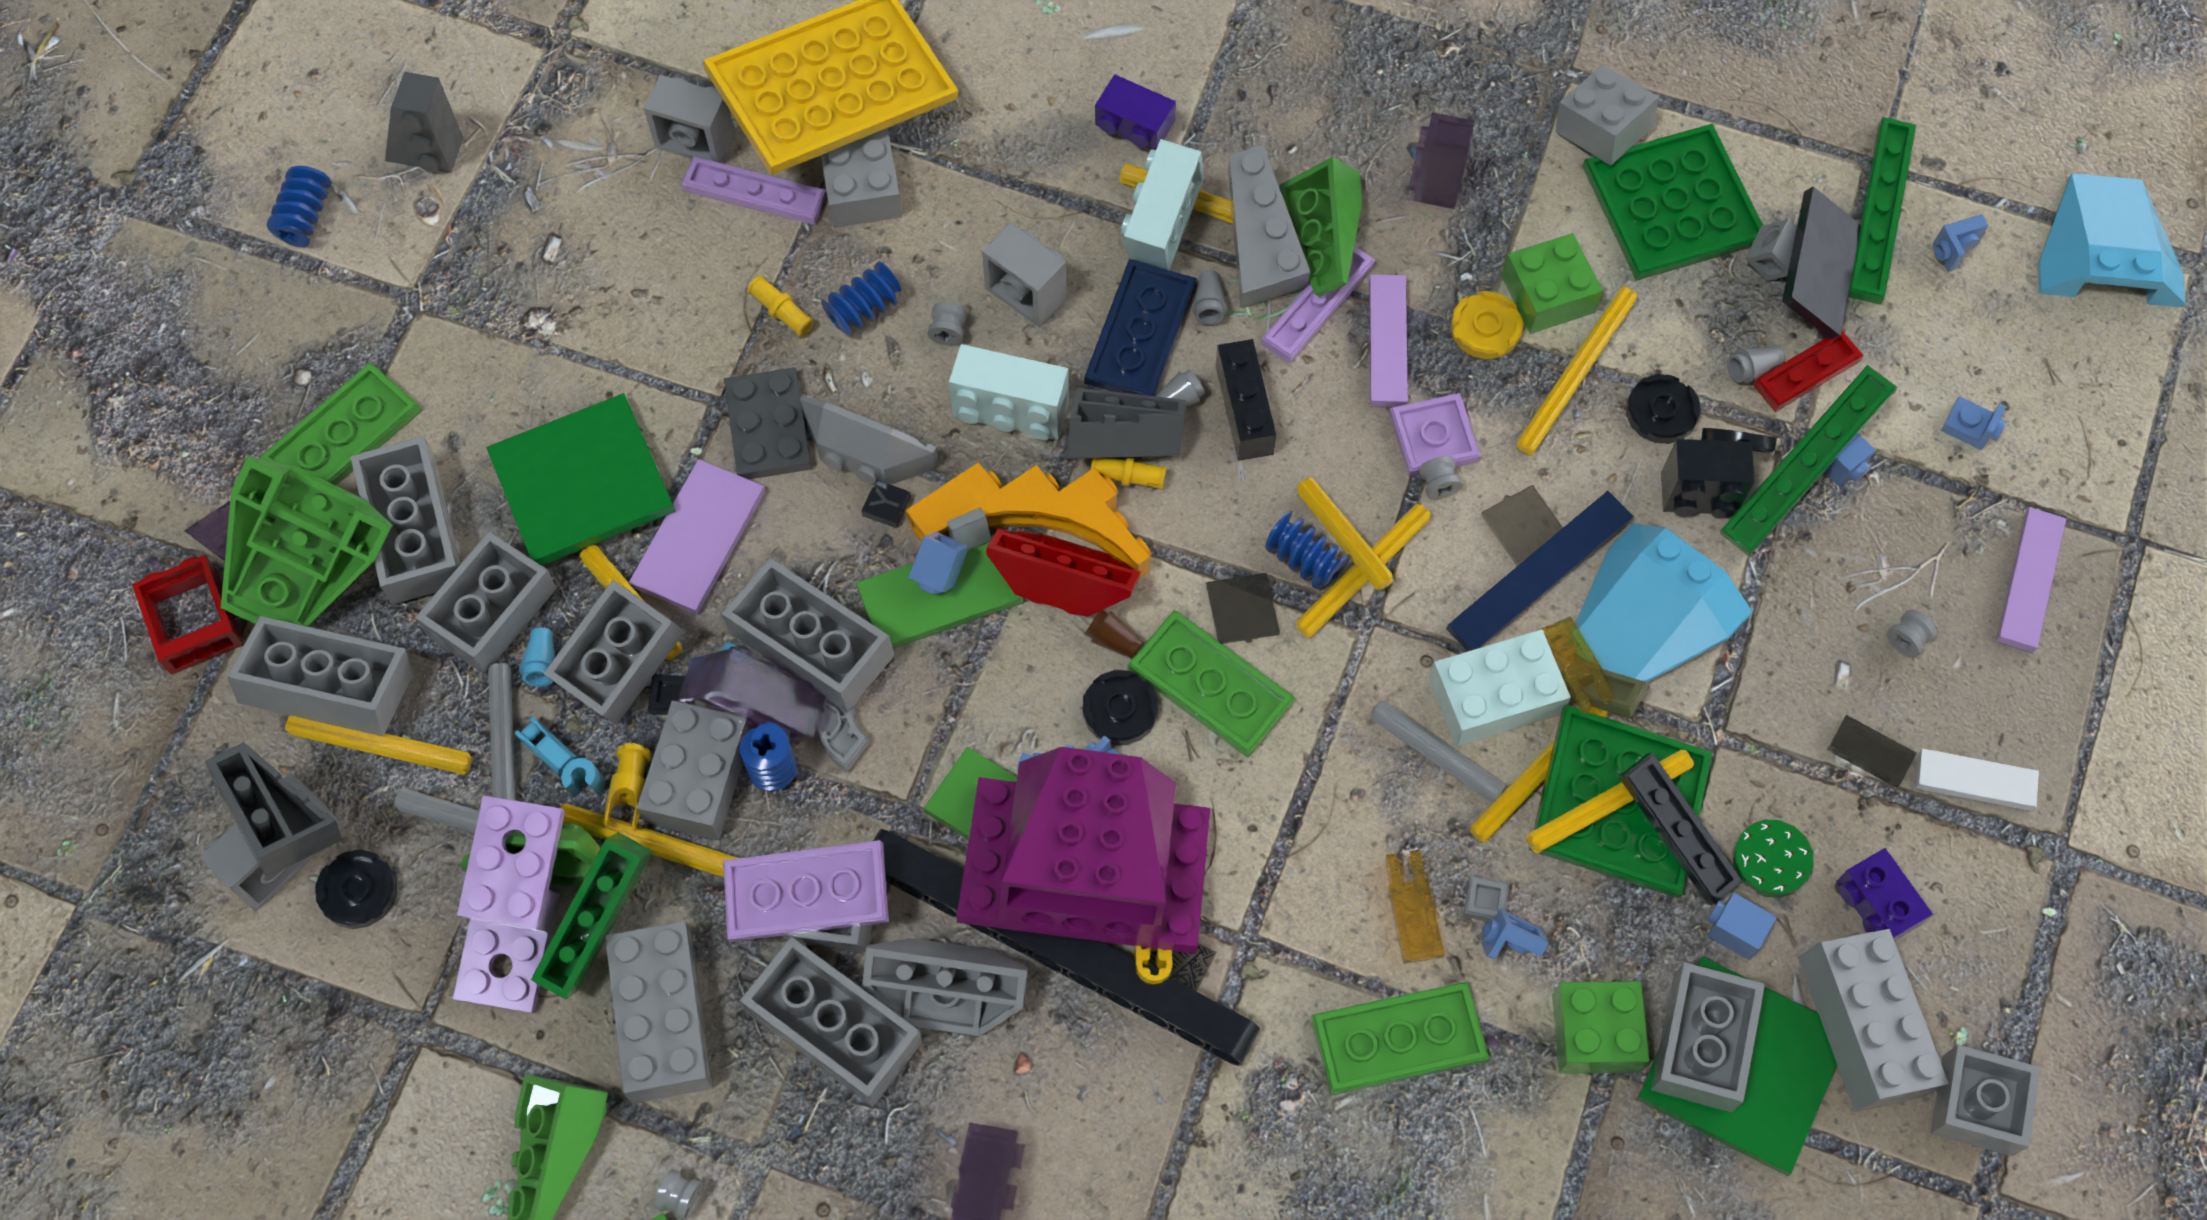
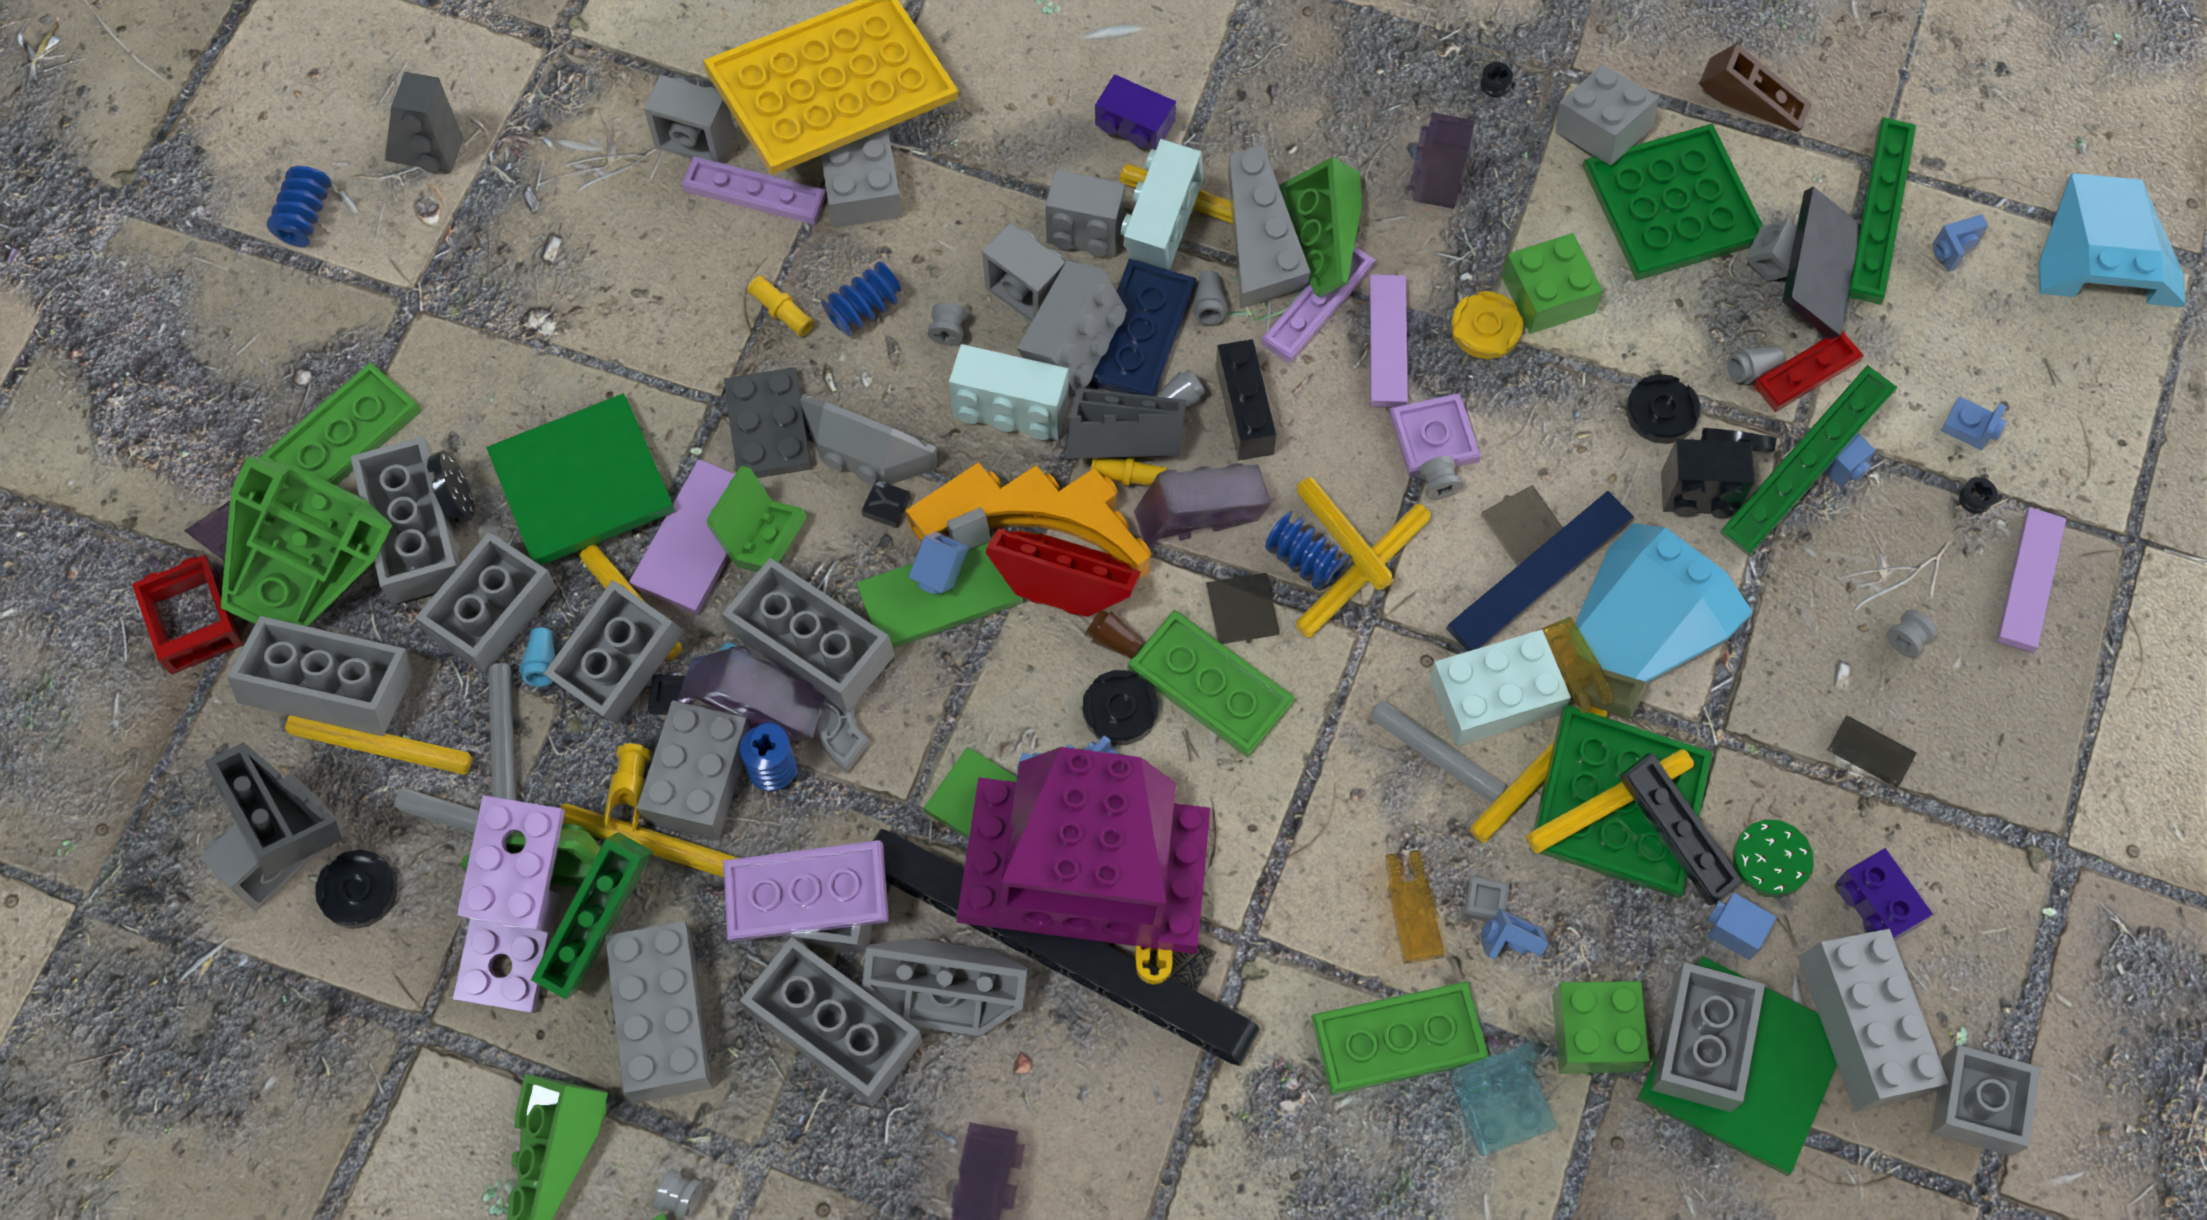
medium azure piece [514,715,606,797] -> none
yellow axle [1516,286,1637,455] -> none
white tile [1915,748,2039,811] -> none
none -> black tile [427,450,475,524]
none -> bright green bracket [707,466,807,572]
none -> light grey brick [1017,260,1127,397]
none -> light grey brick [1045,170,1125,257]
none -> clear purple wedge [1134,463,1271,549]
none -> clear light blue bracket [1448,1042,1556,1156]
none -> black bush [1480,62,1513,98]
none -> reddish brown slope [1699,43,1811,132]
none -> black bush [1959,477,1998,514]

